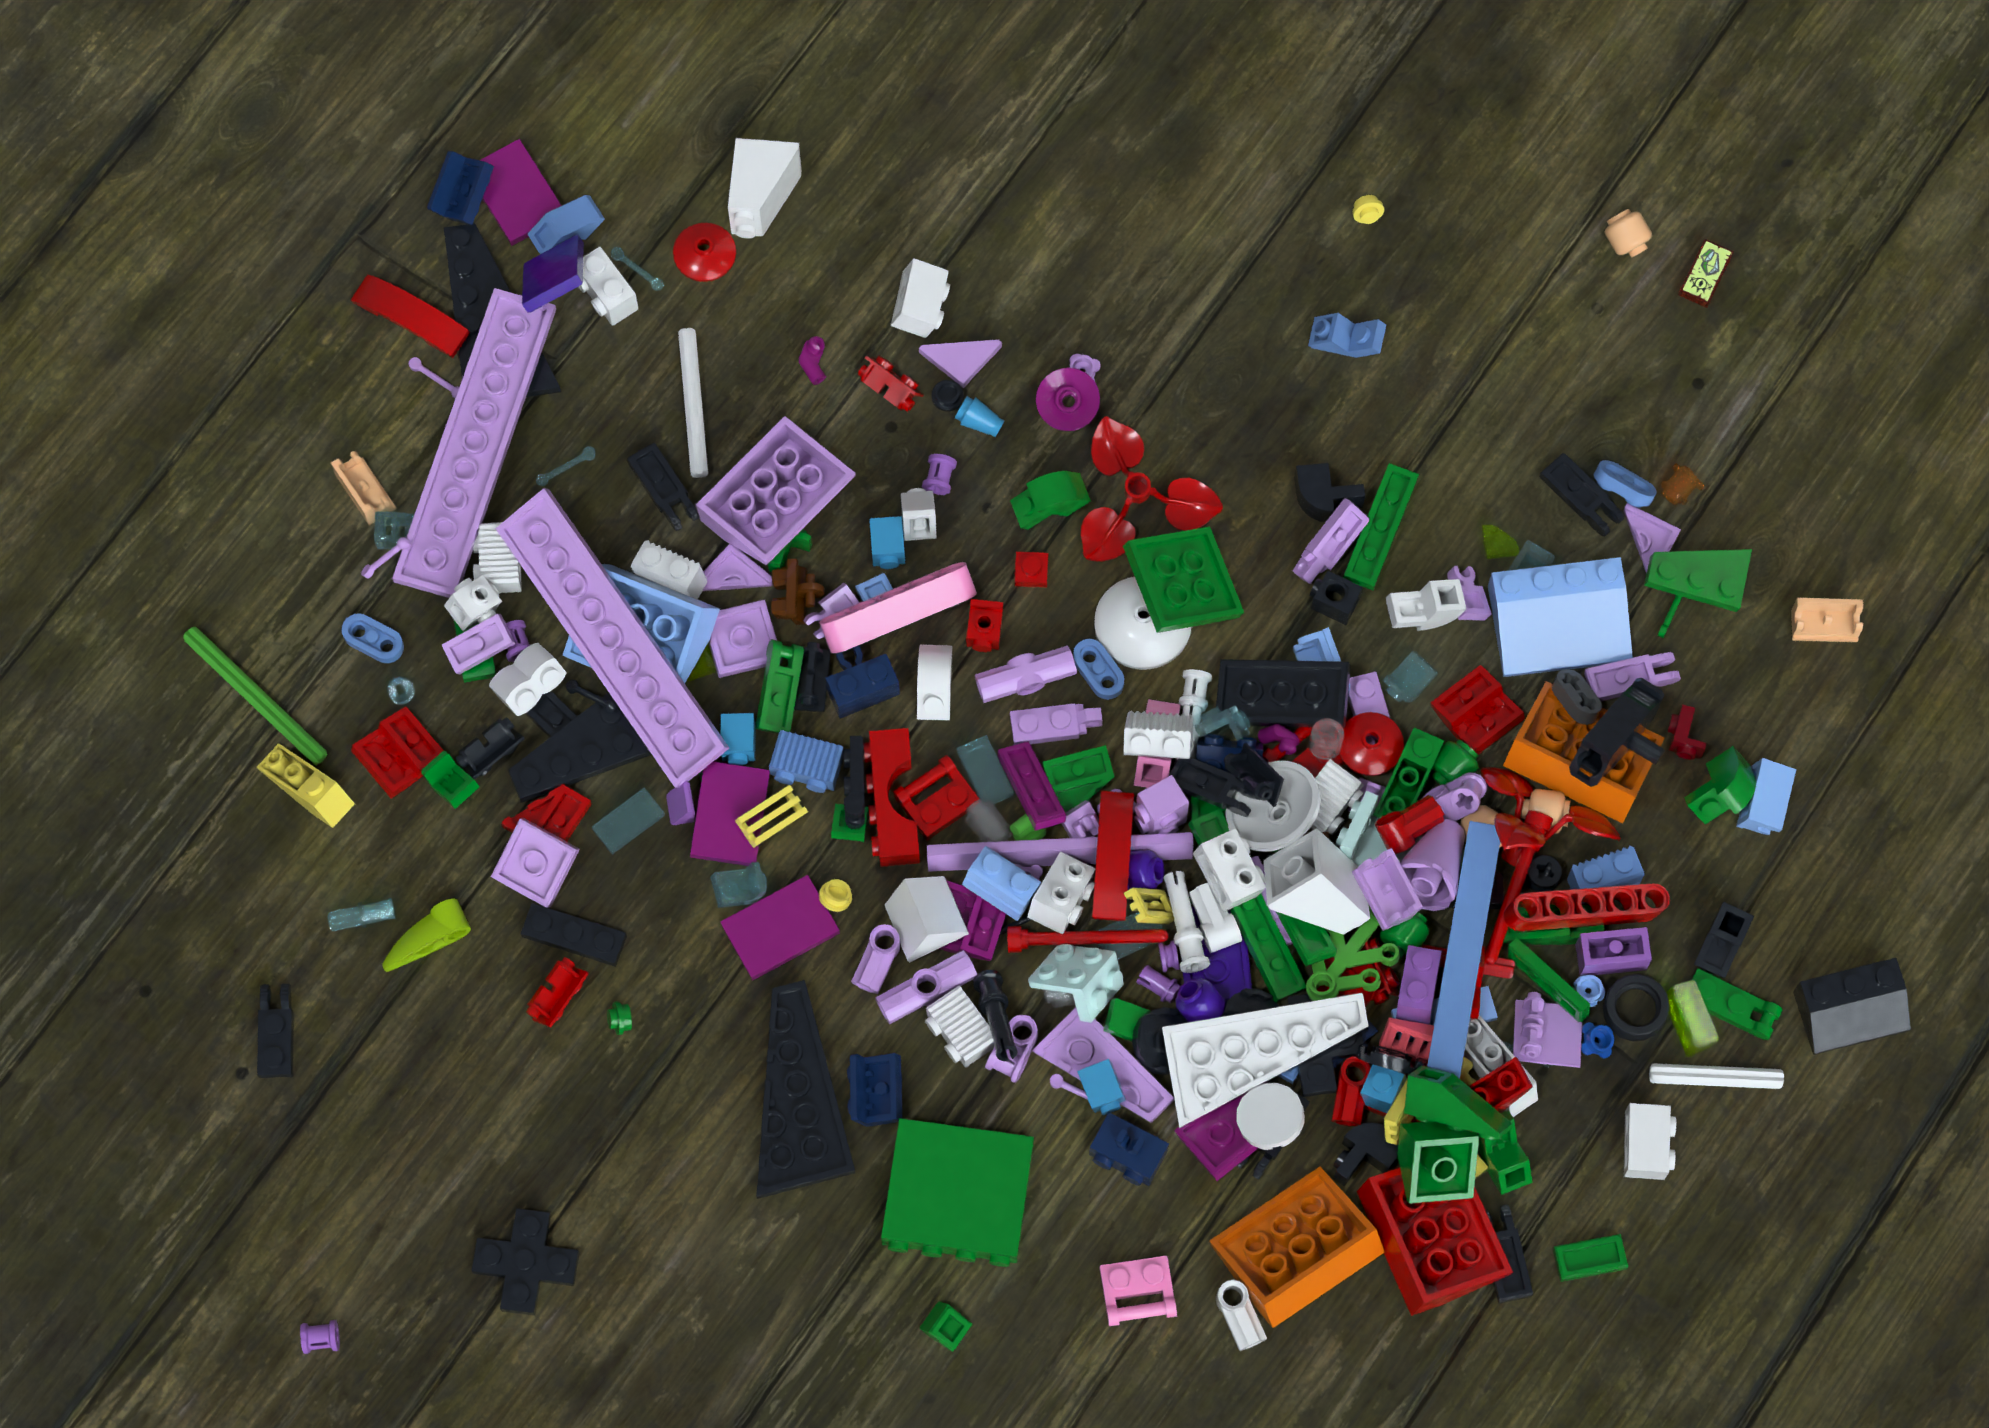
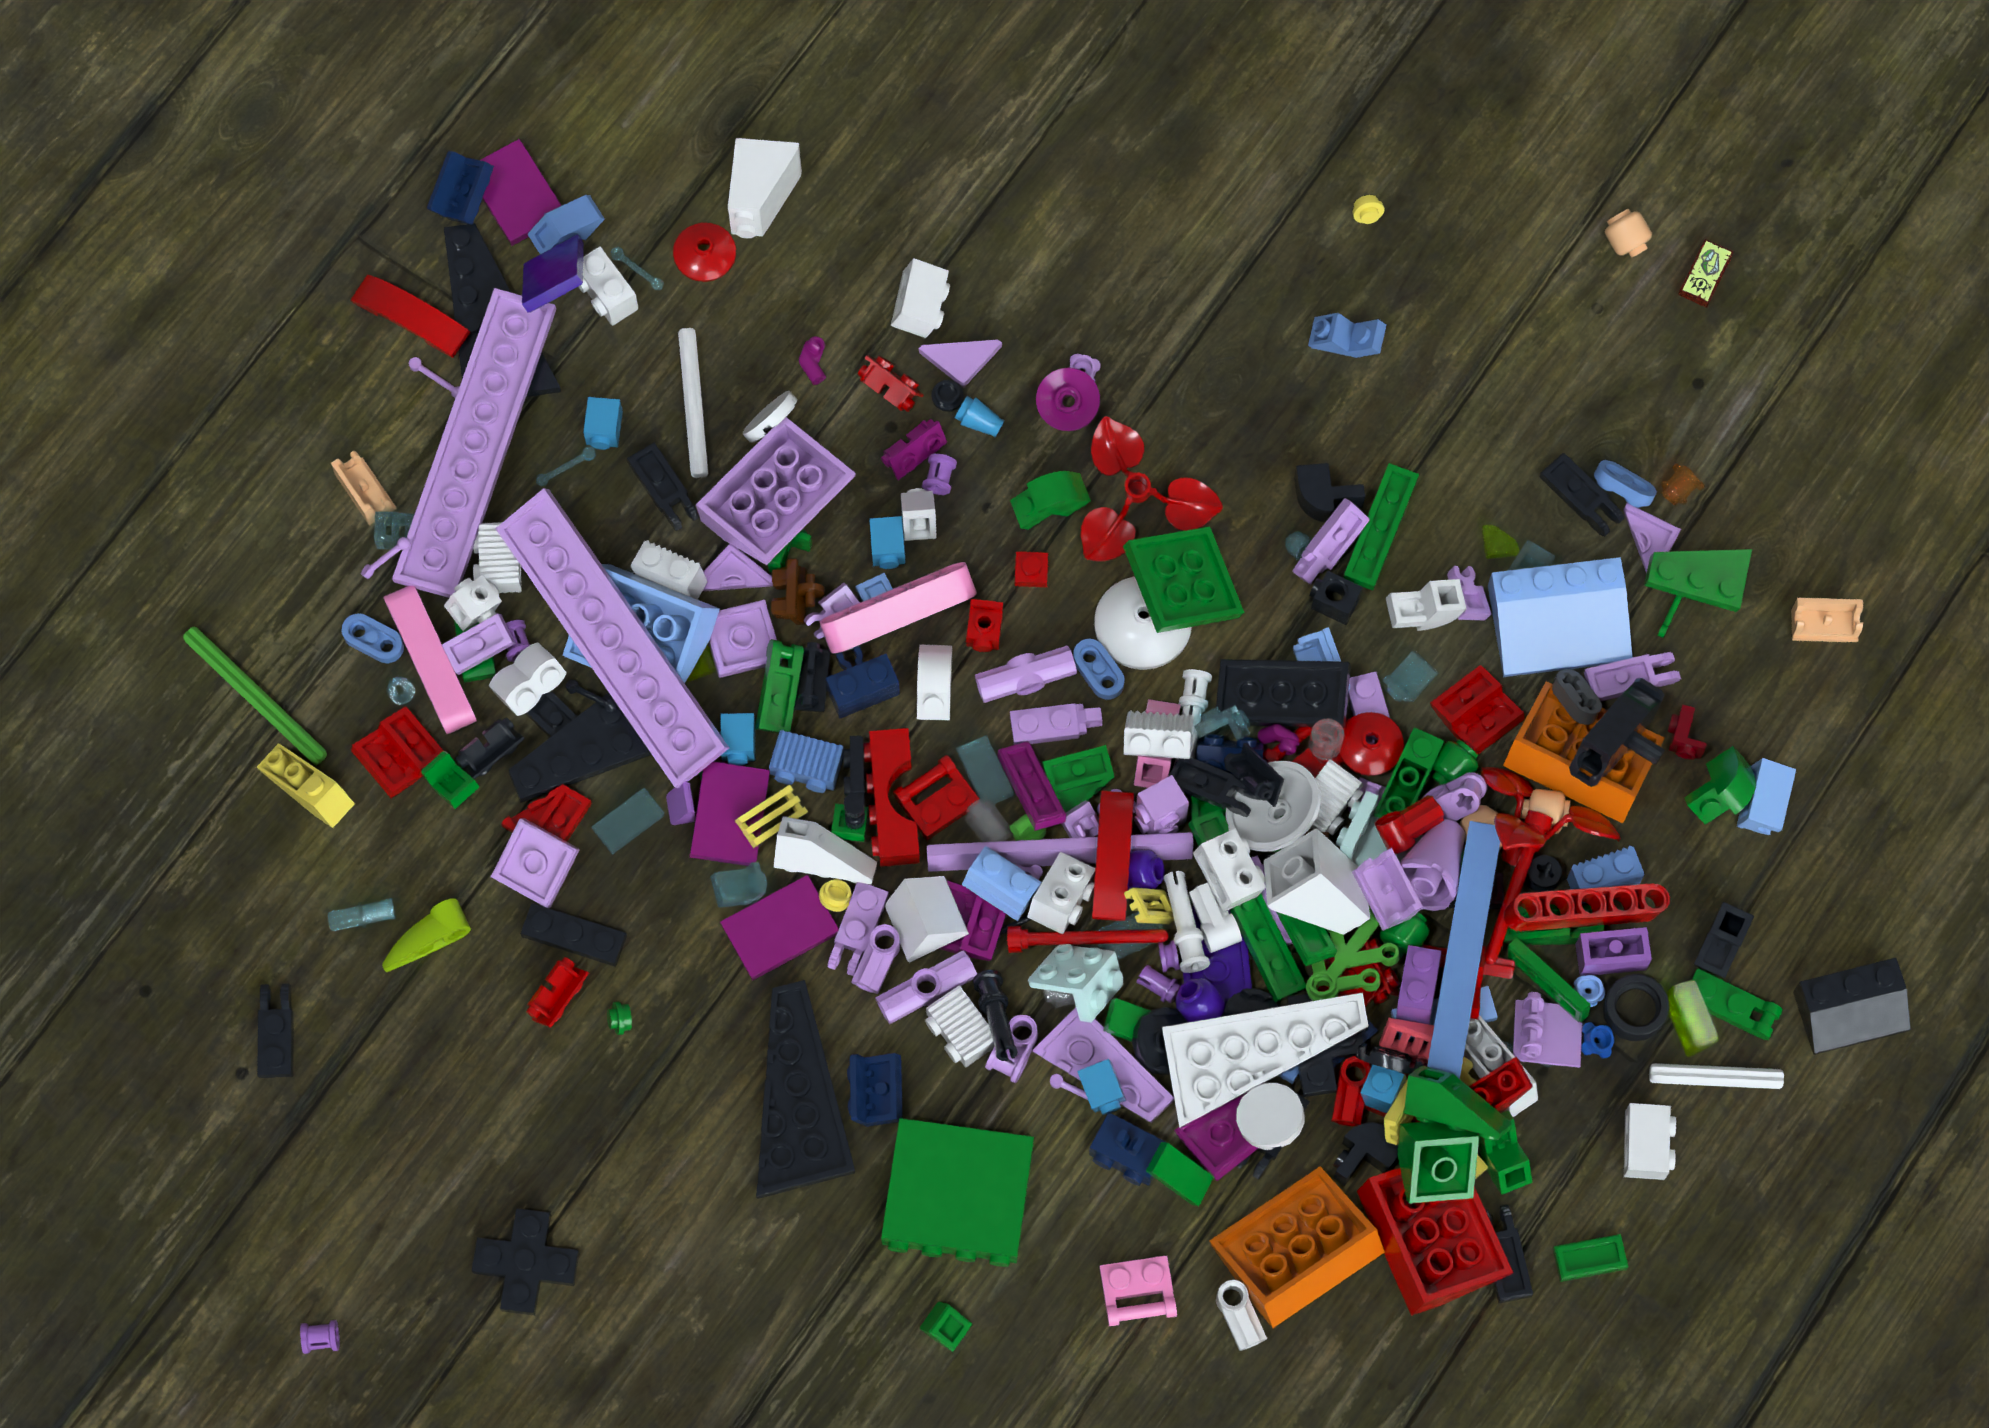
none -> bright pink beam [384,586,477,734]
none -> dark azure brick [583,397,623,450]
none -> white tile [743,391,797,443]
none -> white slope [774,817,877,885]
none -> lavender hinge [828,882,889,976]
none -> magenta hinge [881,419,947,480]
none -> green tile [1146,1142,1214,1206]
none -> clear light blue hinge [1285,531,1312,560]

